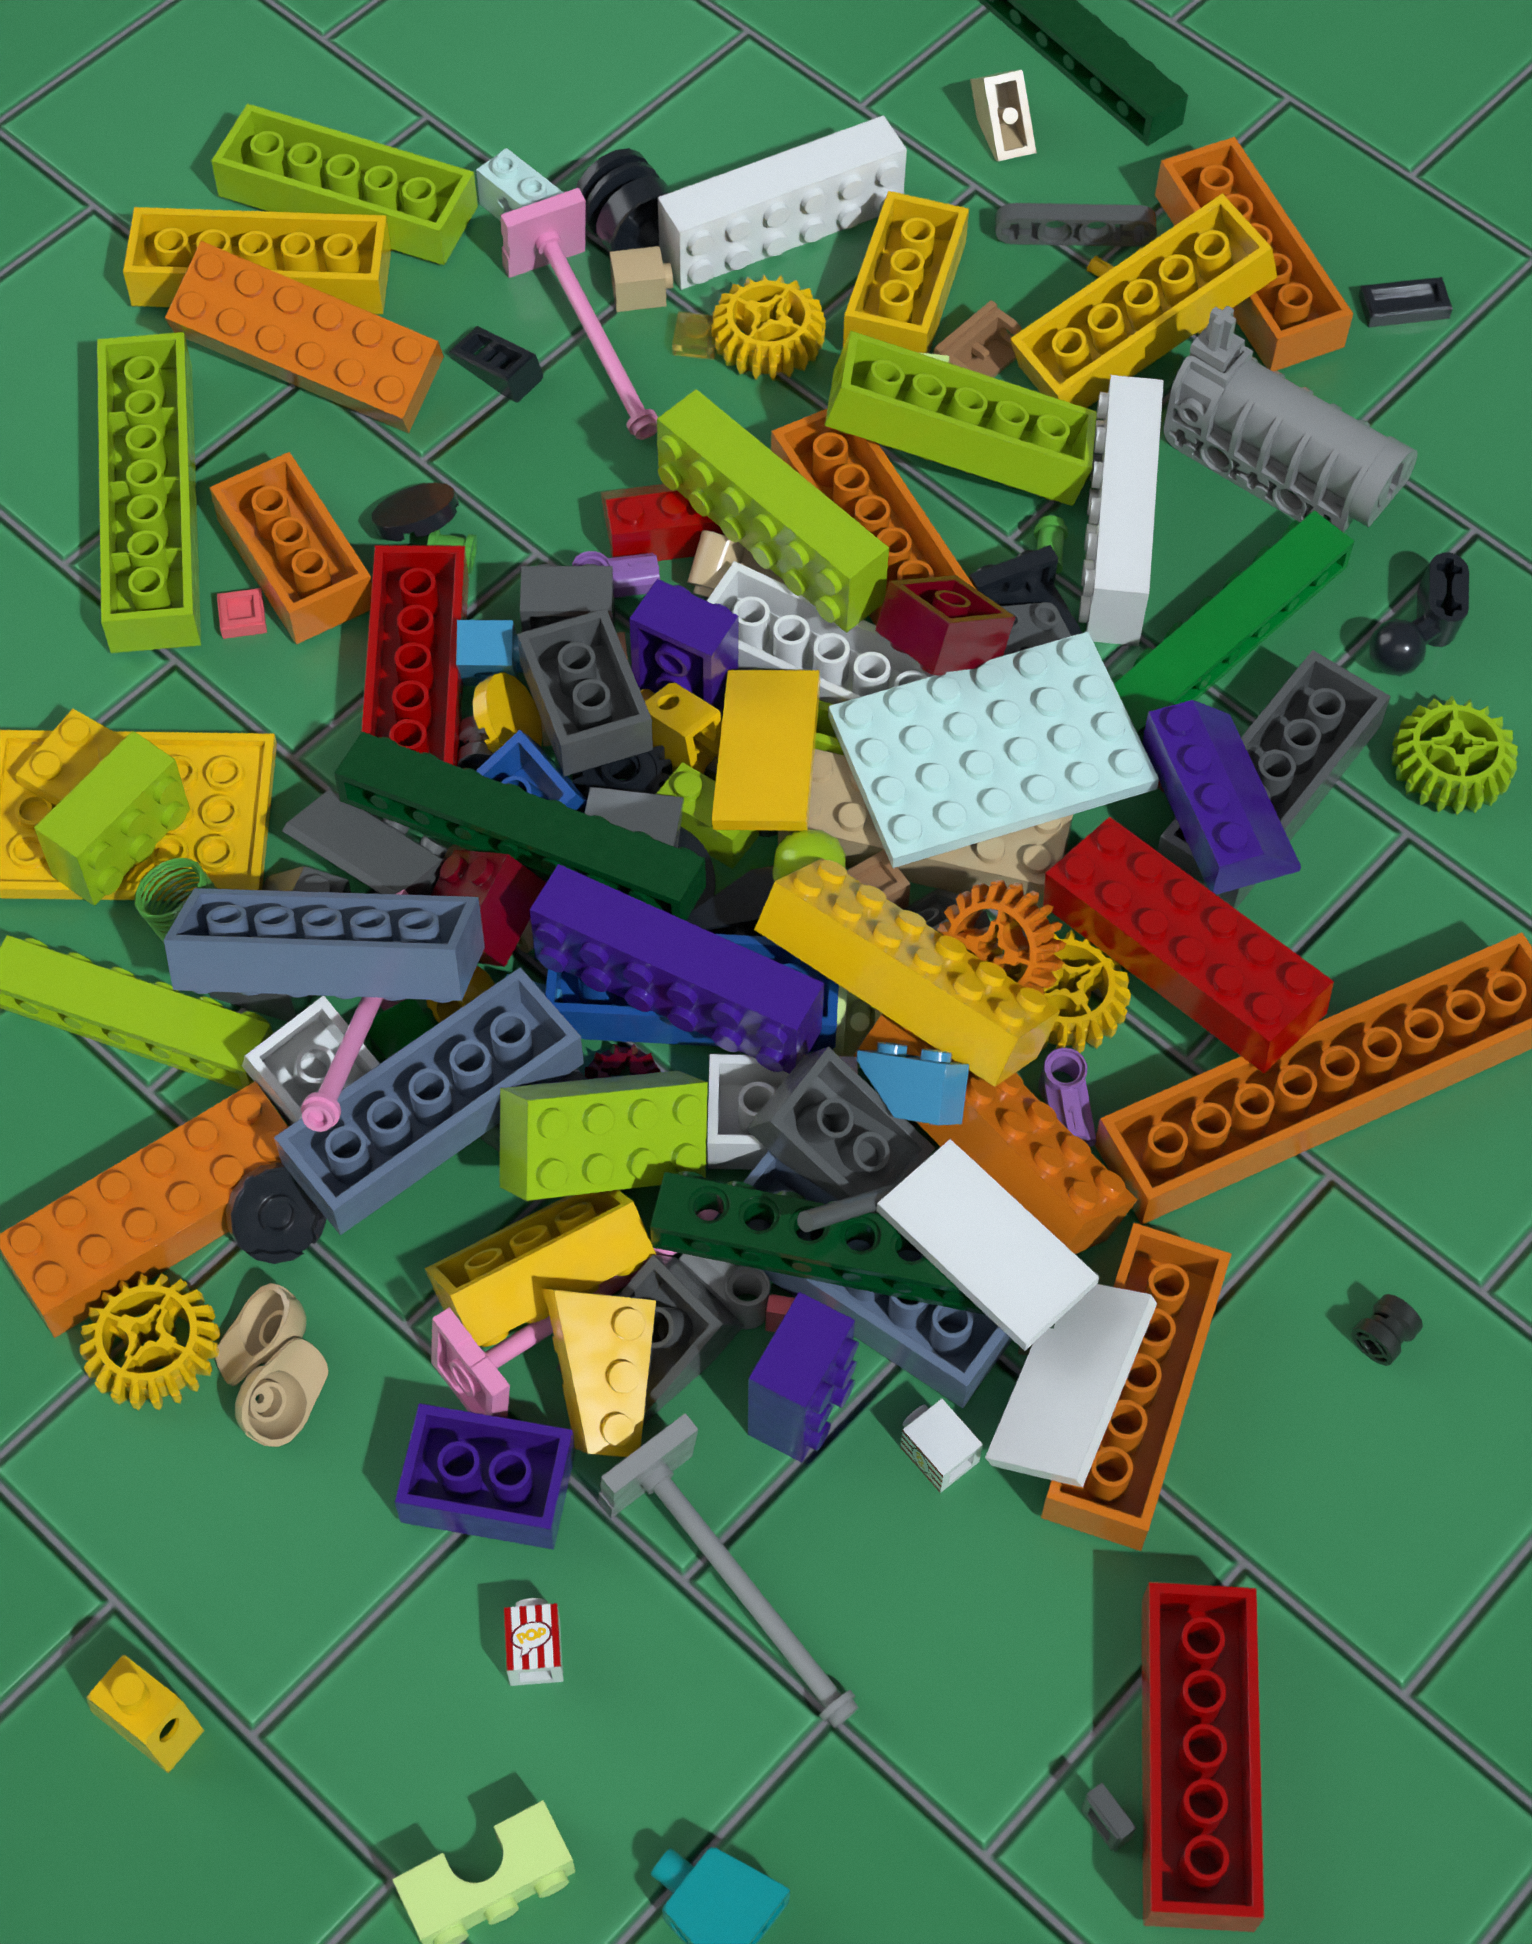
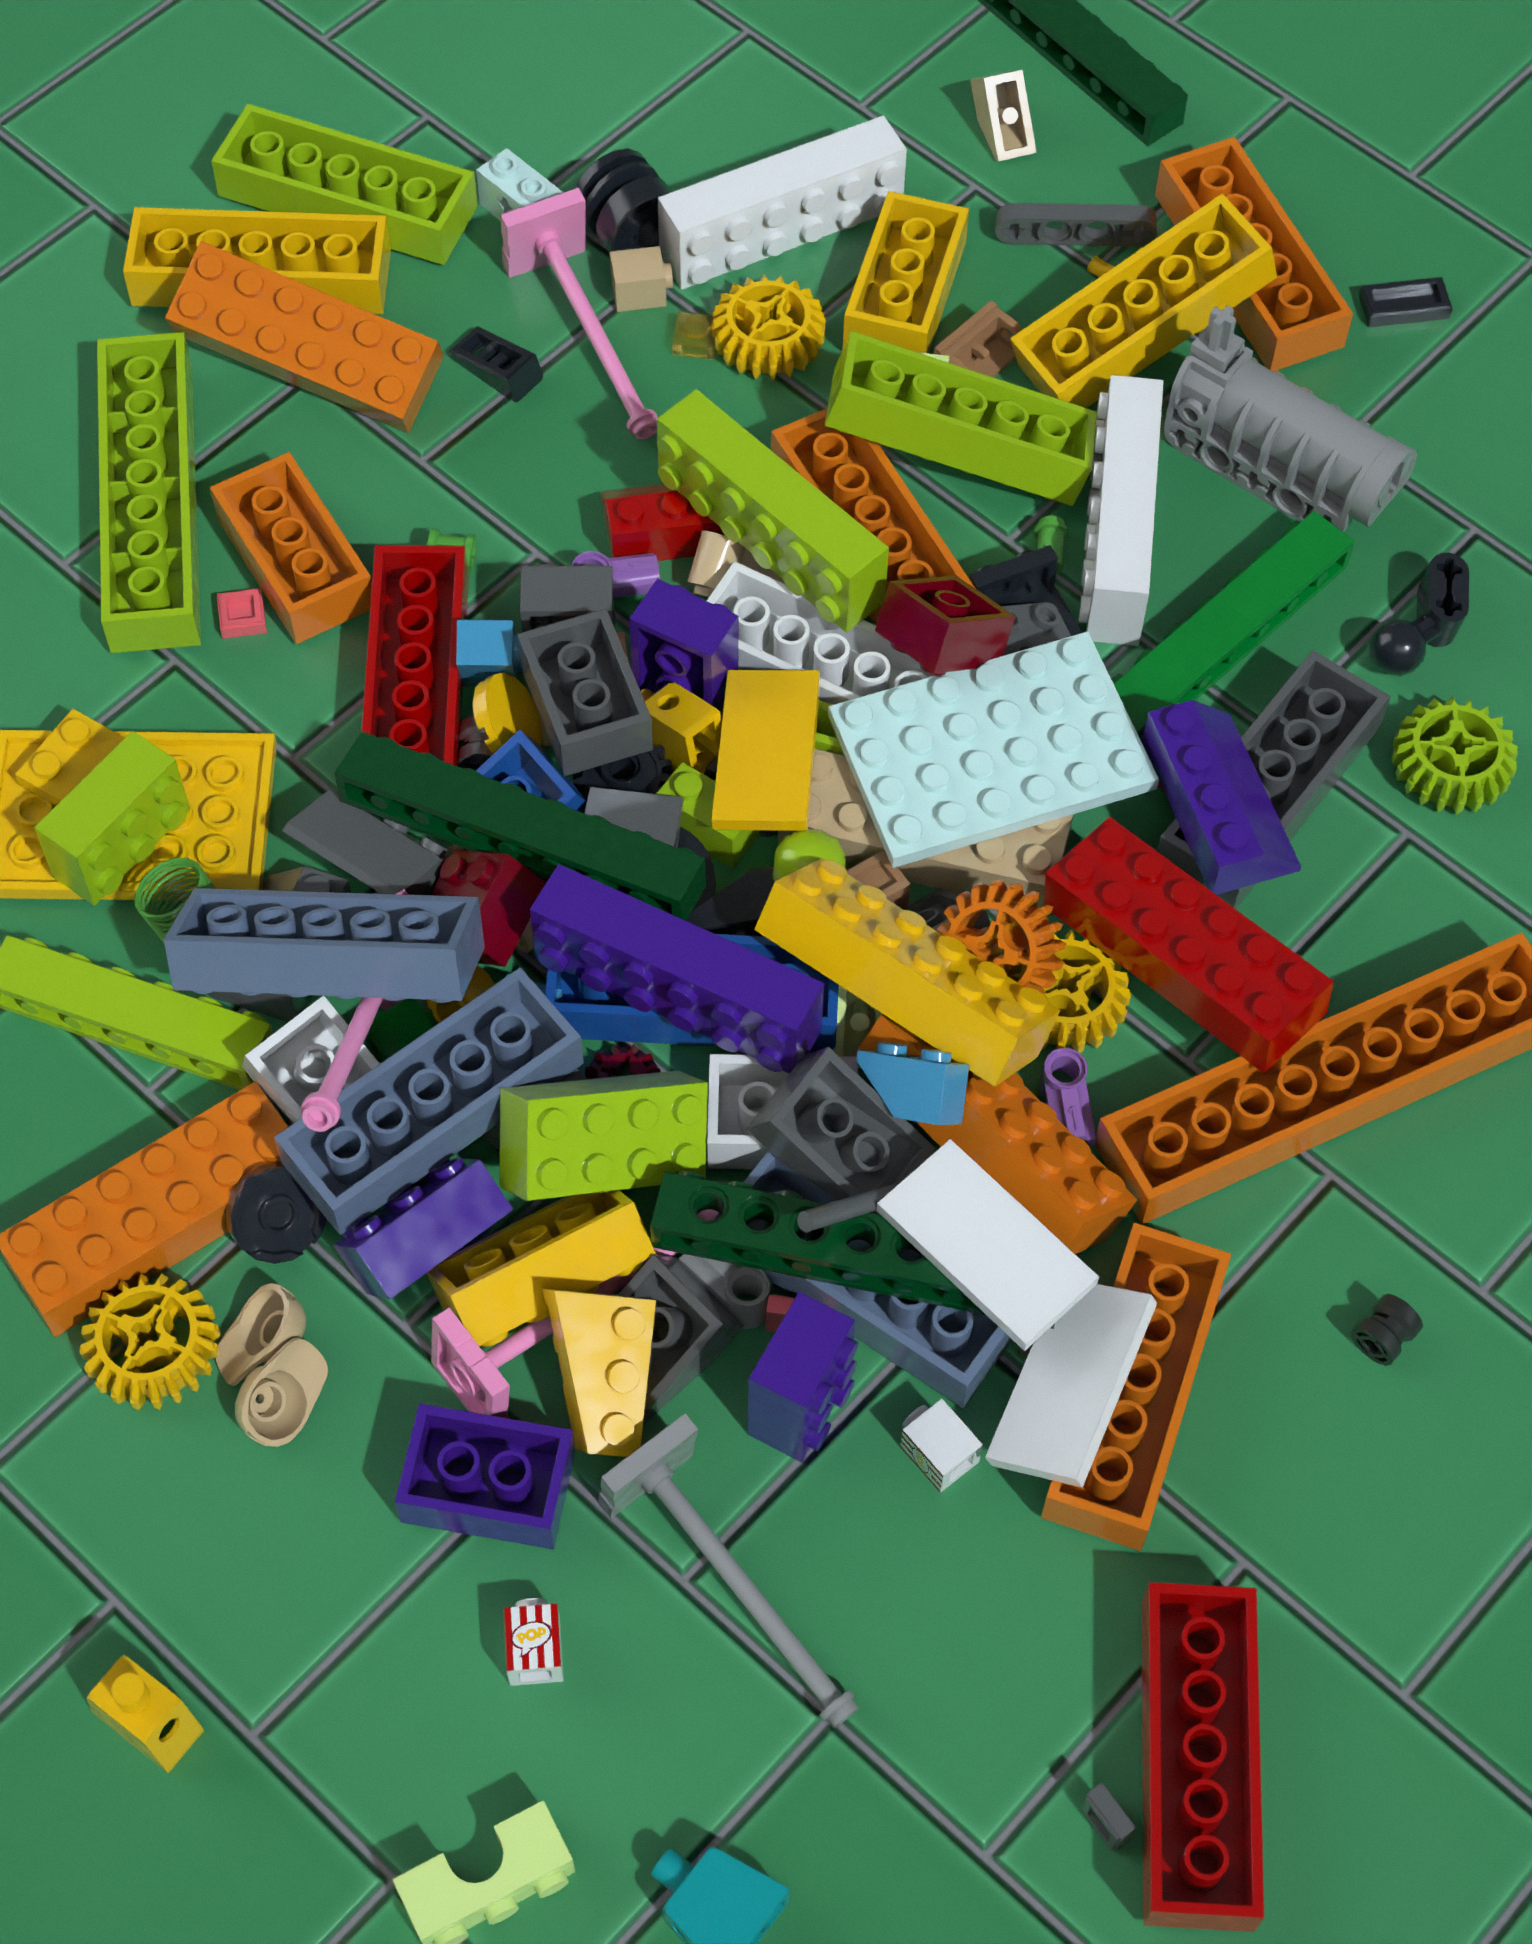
black tile [372,482,459,542] -> none
none -> dark purple brick [333,1157,513,1299]

